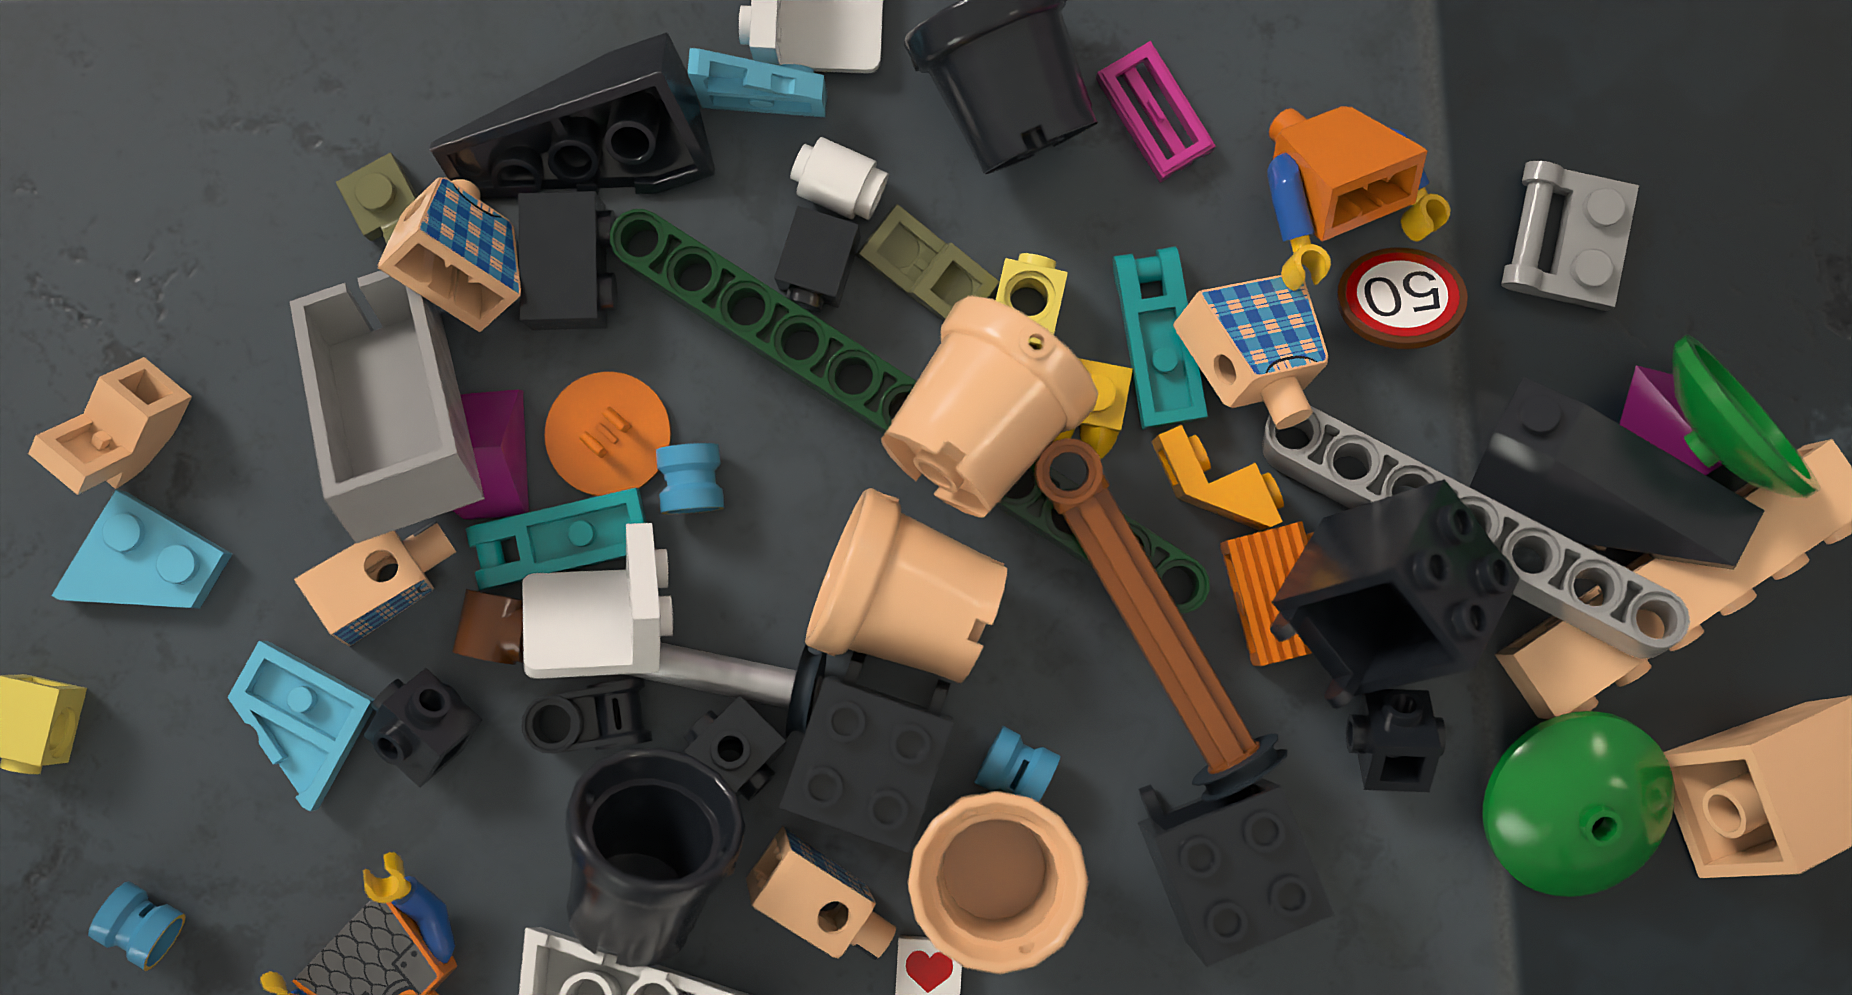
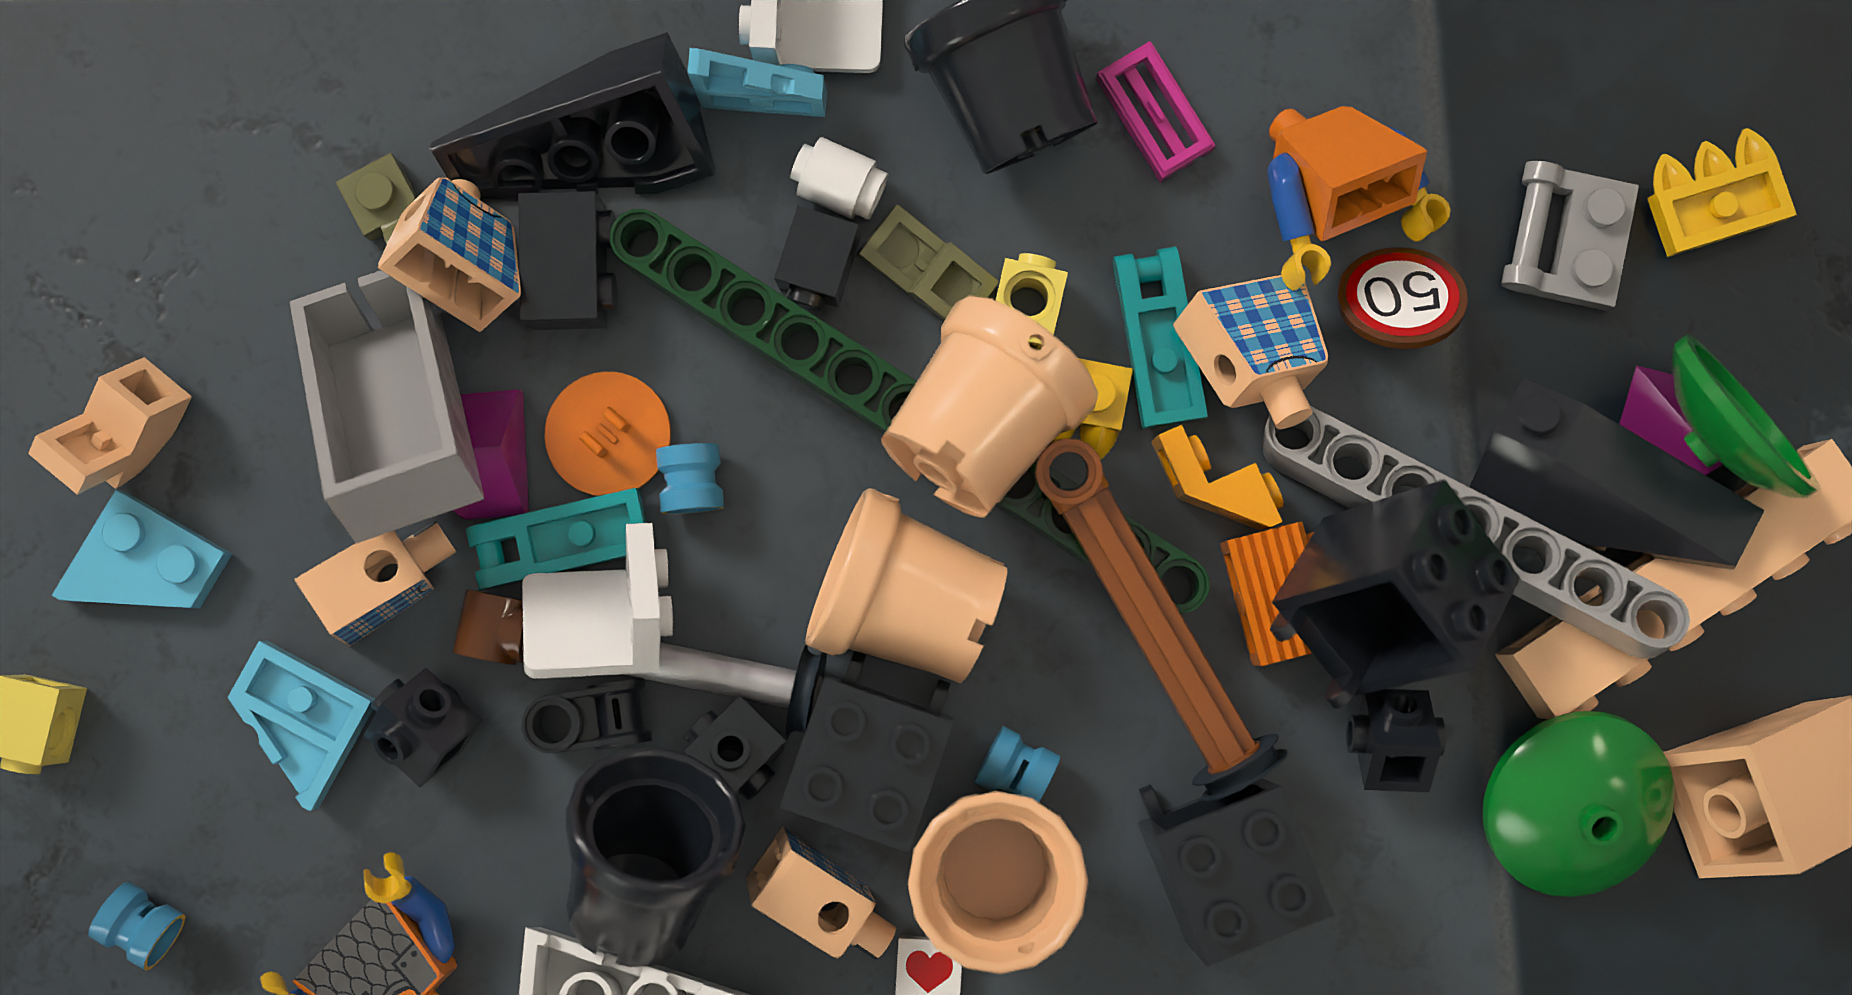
none -> yellow plate [1647,128,1797,257]

